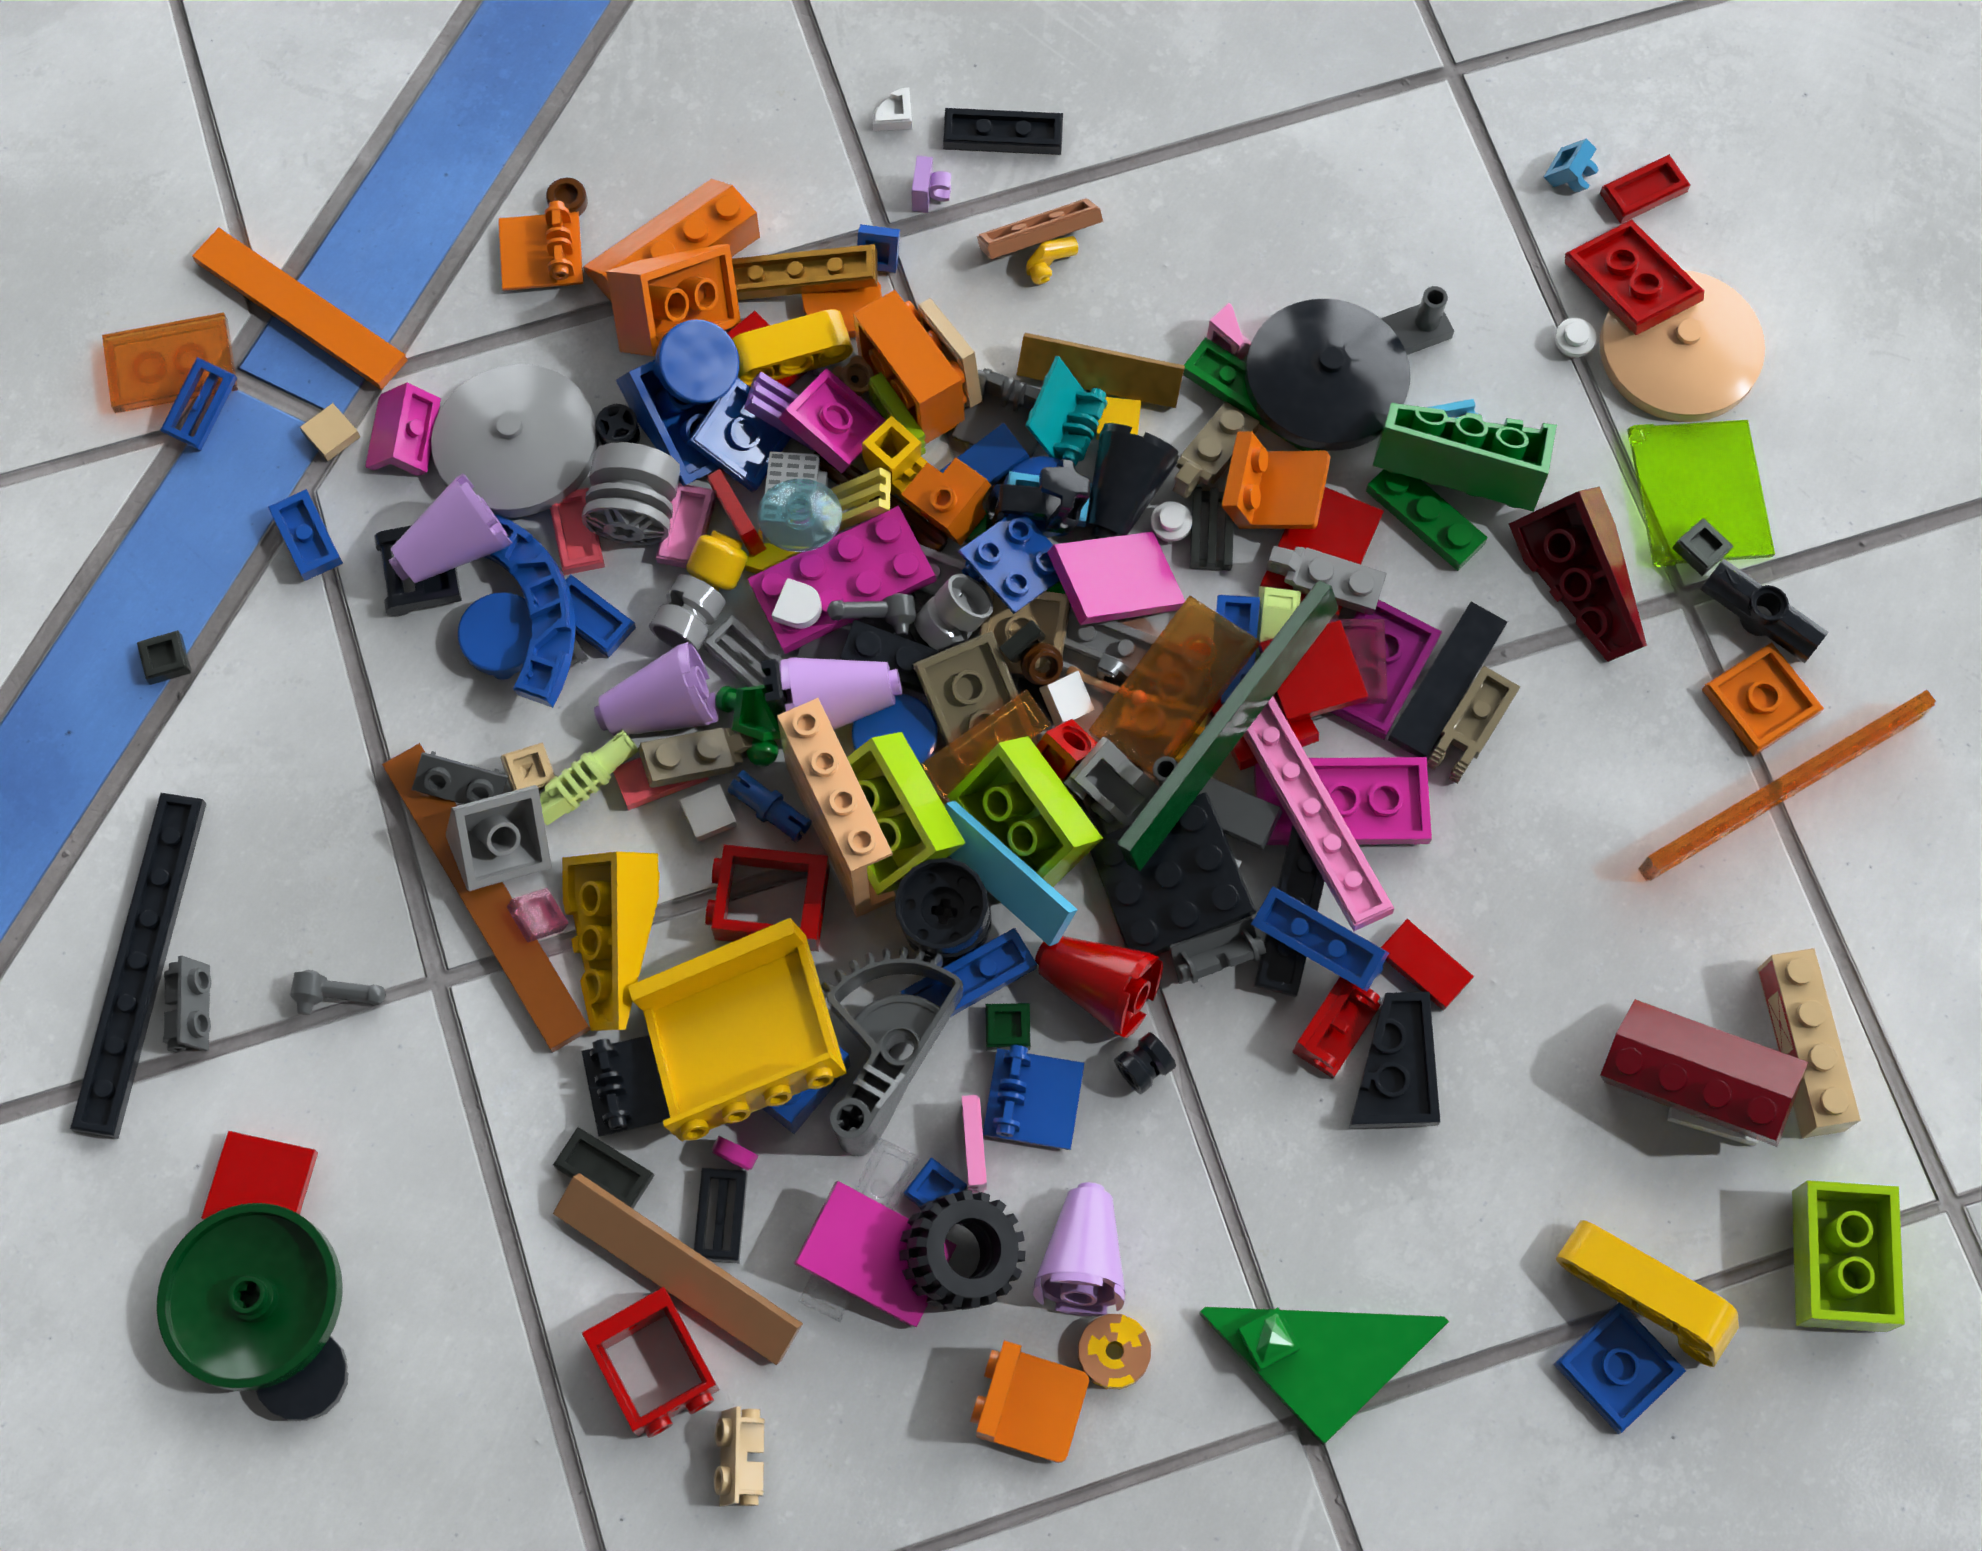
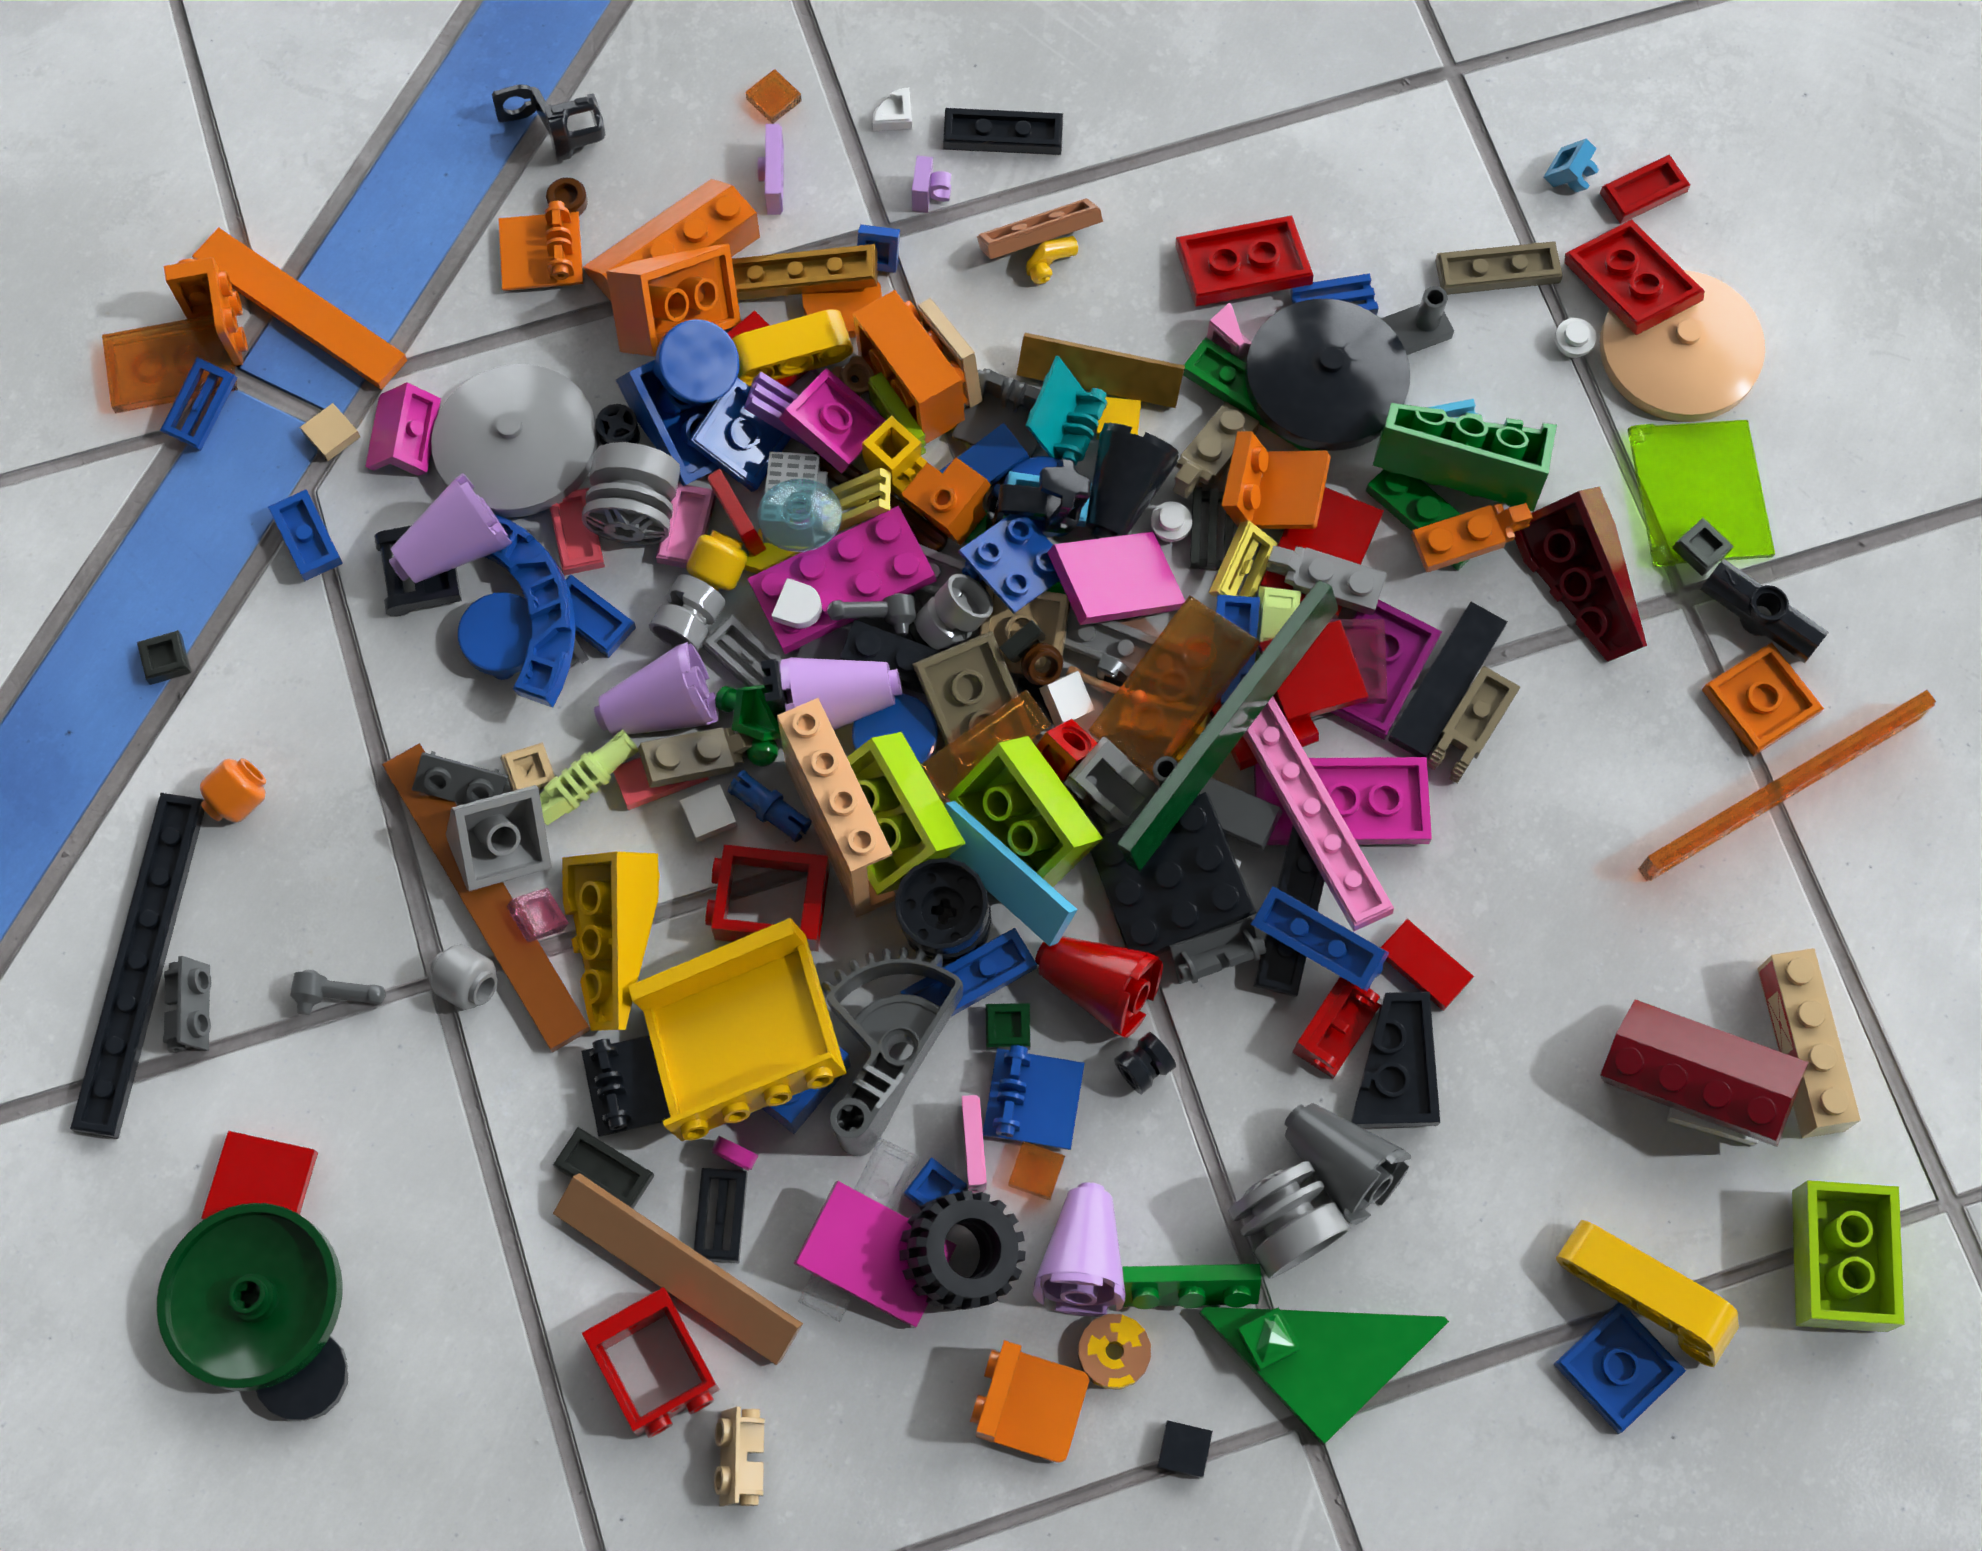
none -> orange bracket [164,257,248,366]
none -> orange head [200,758,266,822]
none -> light grey head [430,944,498,1010]
none -> black piece [492,84,606,162]
none -> clear orange tile [746,69,802,124]
none -> lavender plate [758,124,784,215]
none -> clear orange tile [1008,1141,1065,1201]
none -> green plate [1122,1264,1262,1309]
none -> black tile [1157,1420,1213,1479]
none -> red tile [1175,215,1314,307]
none -> light yellow tile [1209,521,1278,597]
none -> light grey wheel [1228,1161,1351,1279]
none -> dark grey cone [1284,1103,1411,1225]
none -> blue tile [1290,273,1379,315]
none -> orange hinge [1411,503,1533,572]
none -> dark tan tile [1435,241,1563,295]

